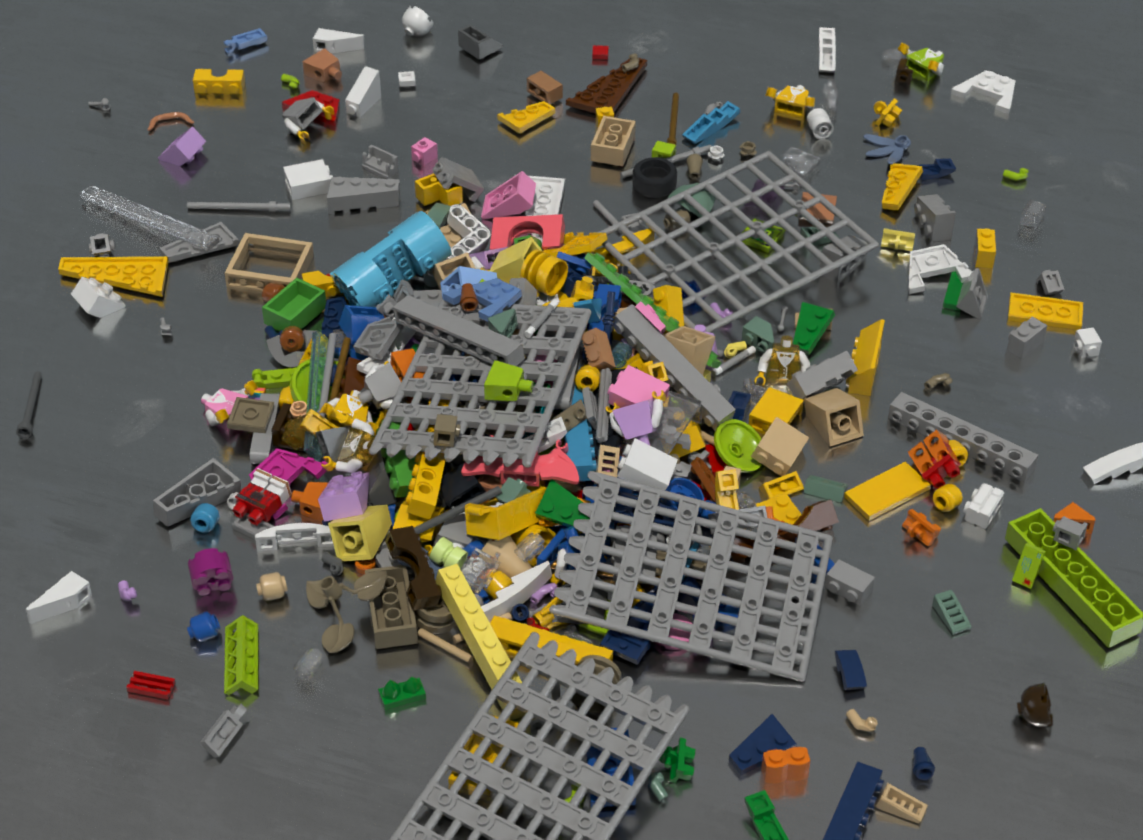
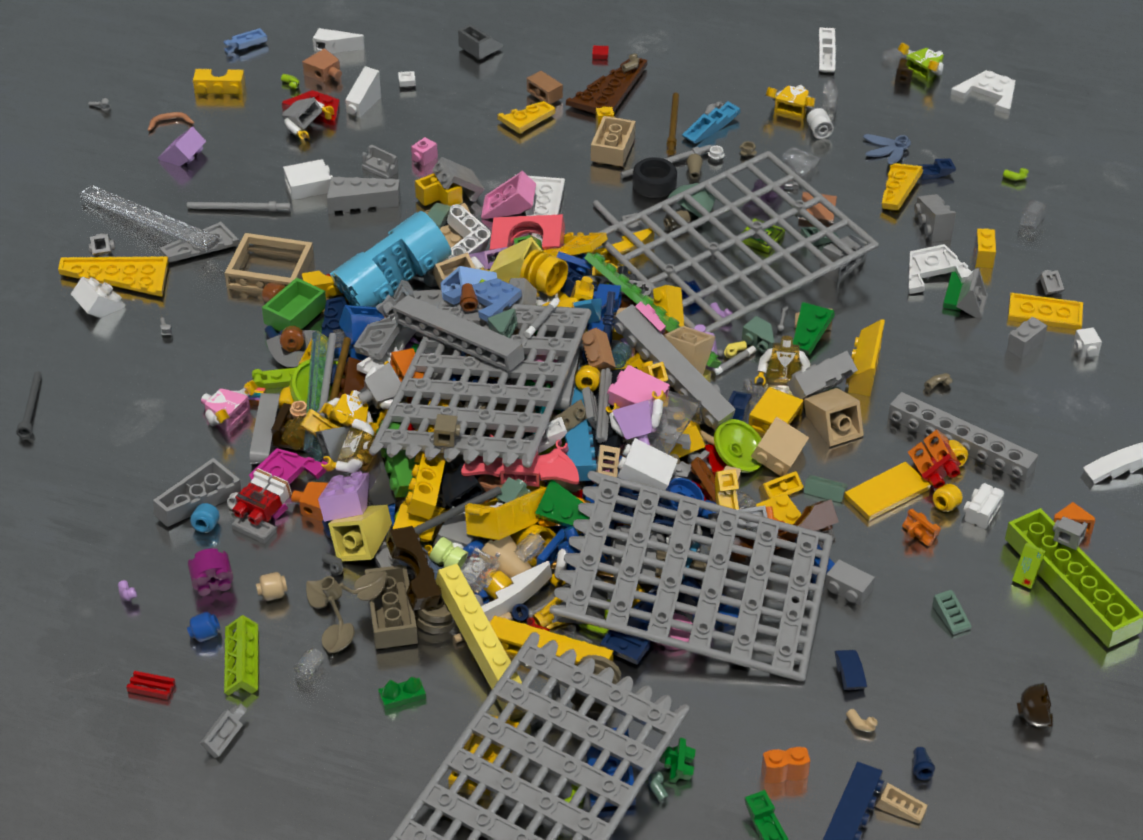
white slope [26,571,92,624] -> none
dark tan tile [227,397,275,433] -> none
white slope [255,523,334,551] -> none
orange tile [355,558,376,574] -> none
white cylinder [402,6,434,37] -> none
tan bar [417,628,473,663] -> none
lime torso [484,360,533,401] -> none
lavender arm [530,583,558,604] -> none
lime panel [652,141,676,158] -> none
dark blue wing [729,714,797,776] -> none
yellow hips [873,98,902,127] -> none
light yellow hips [881,229,915,251] -> none

